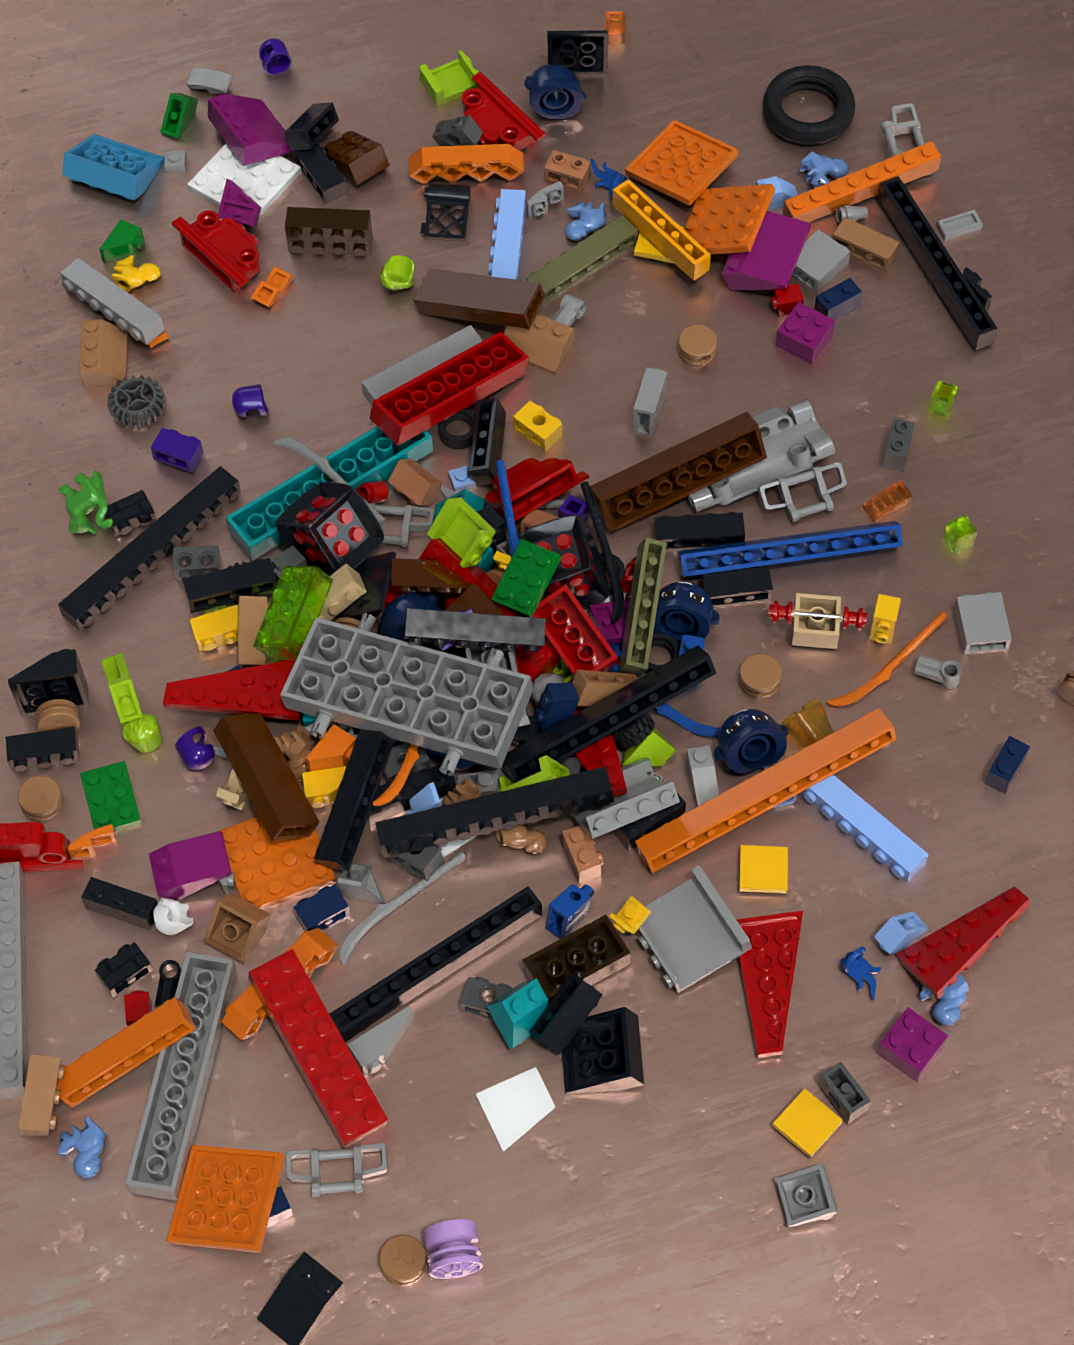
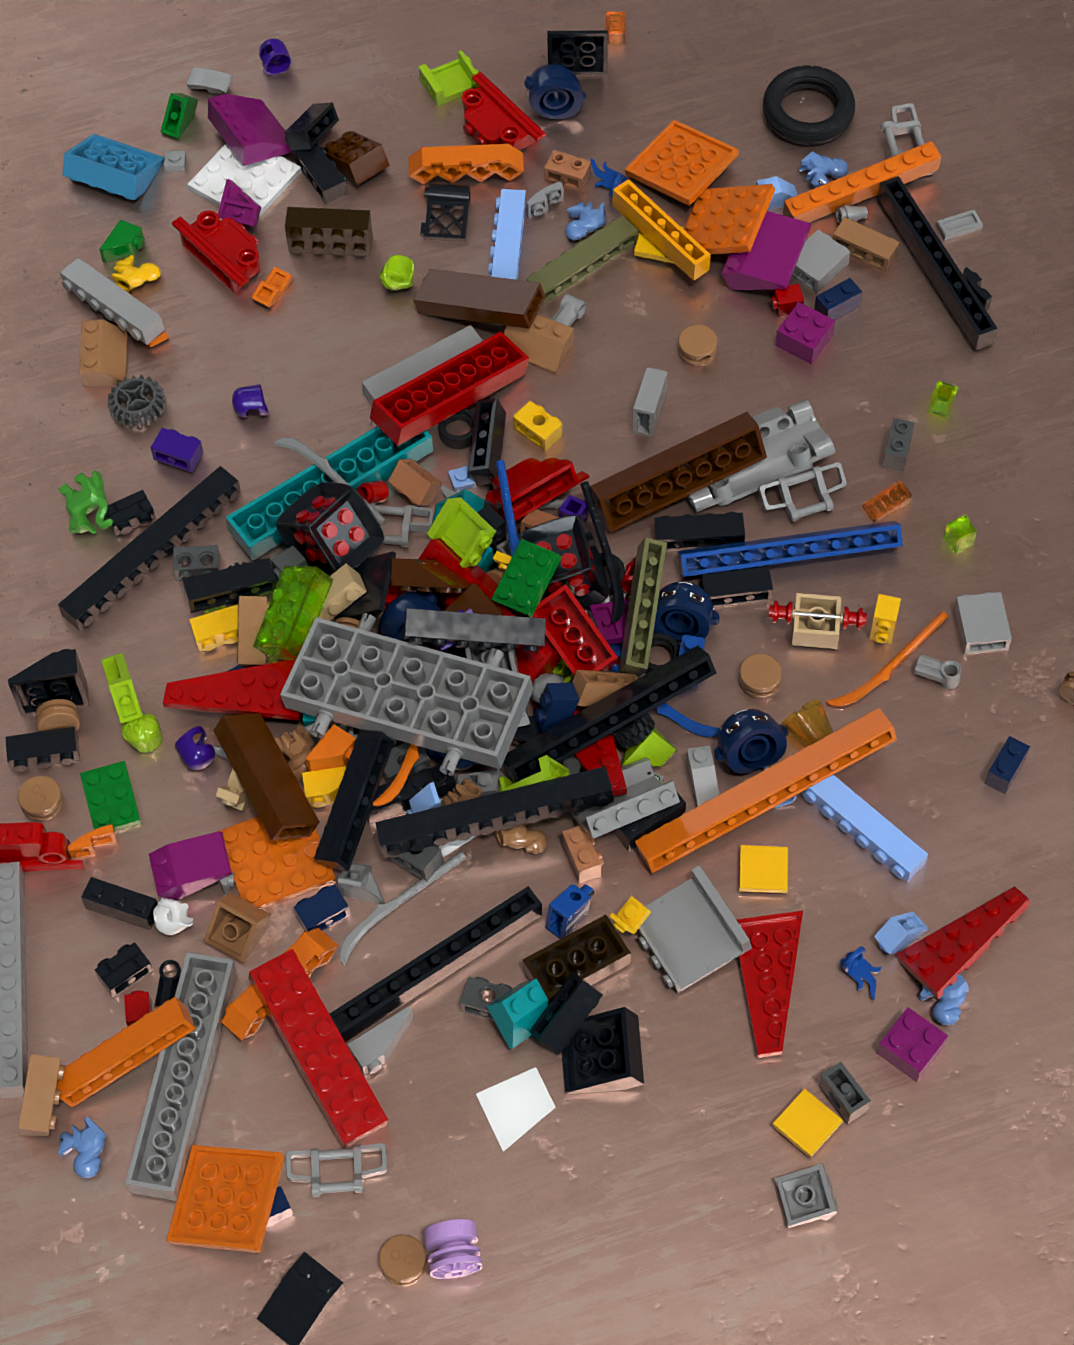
dark grey brick [432,115,483,146] -> none

